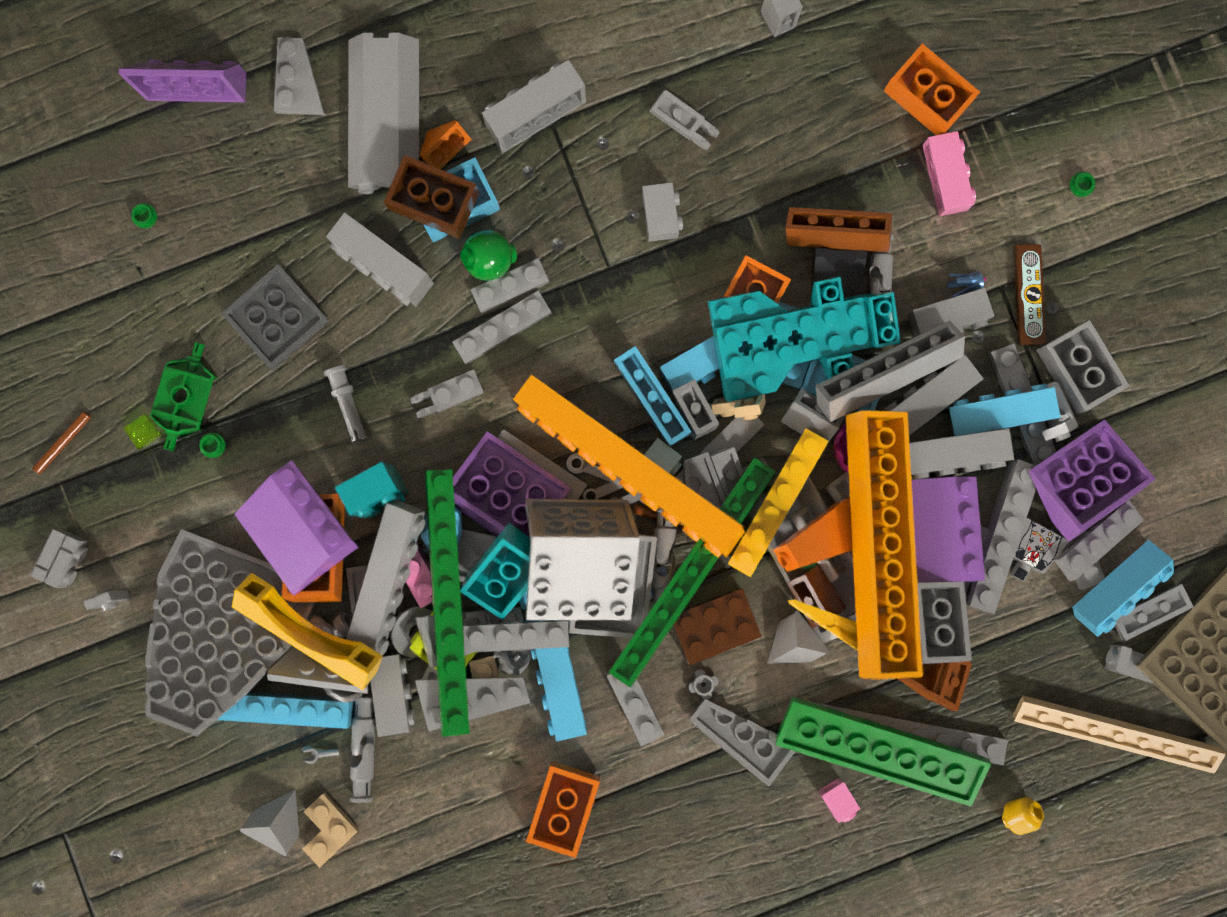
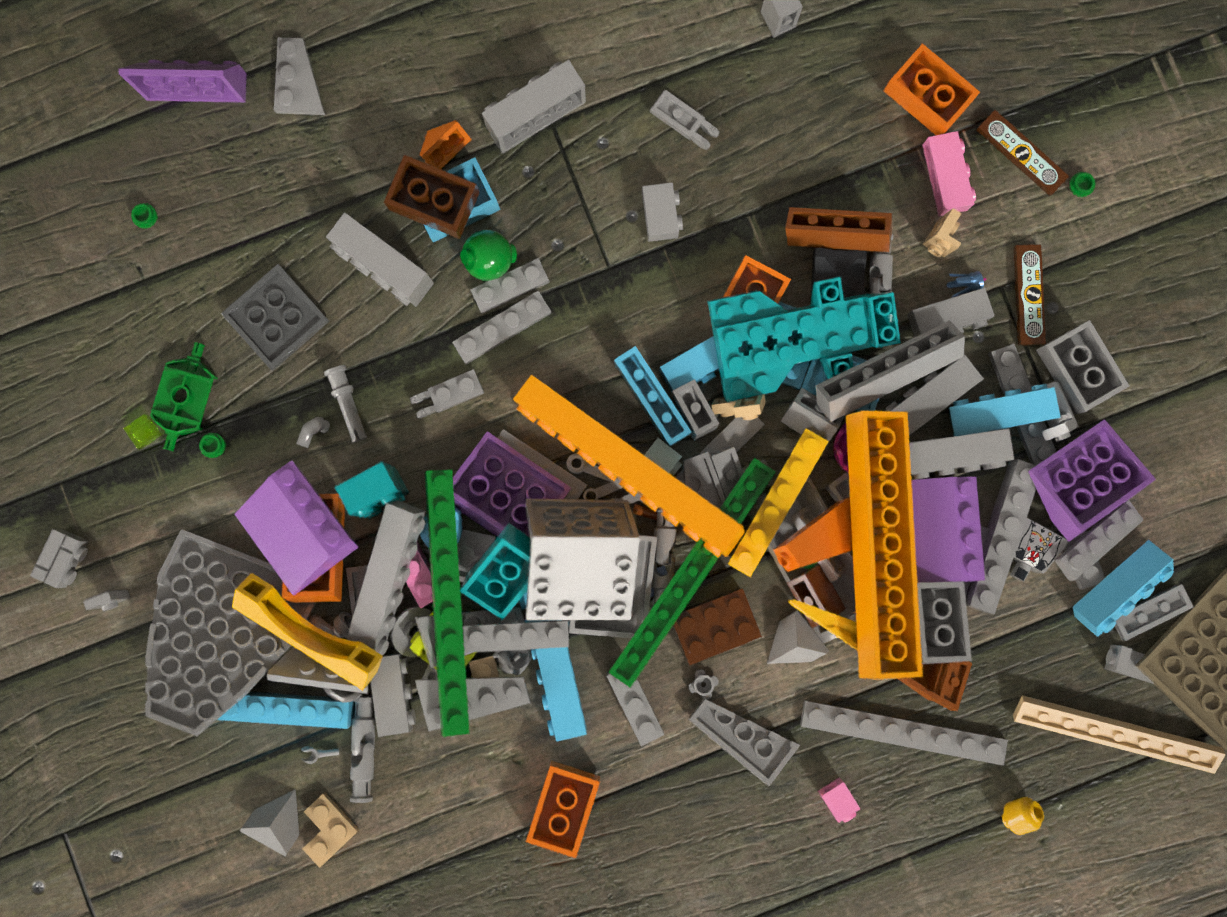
dark orange bar [32,411,91,474] -> none
light grey panel [348,33,419,194] -> none
green plate [775,697,991,807] -> none
none -> light grey arm [296,417,330,448]
none -> tan bracket [923,208,962,257]
none -> tile [977,110,1069,196]

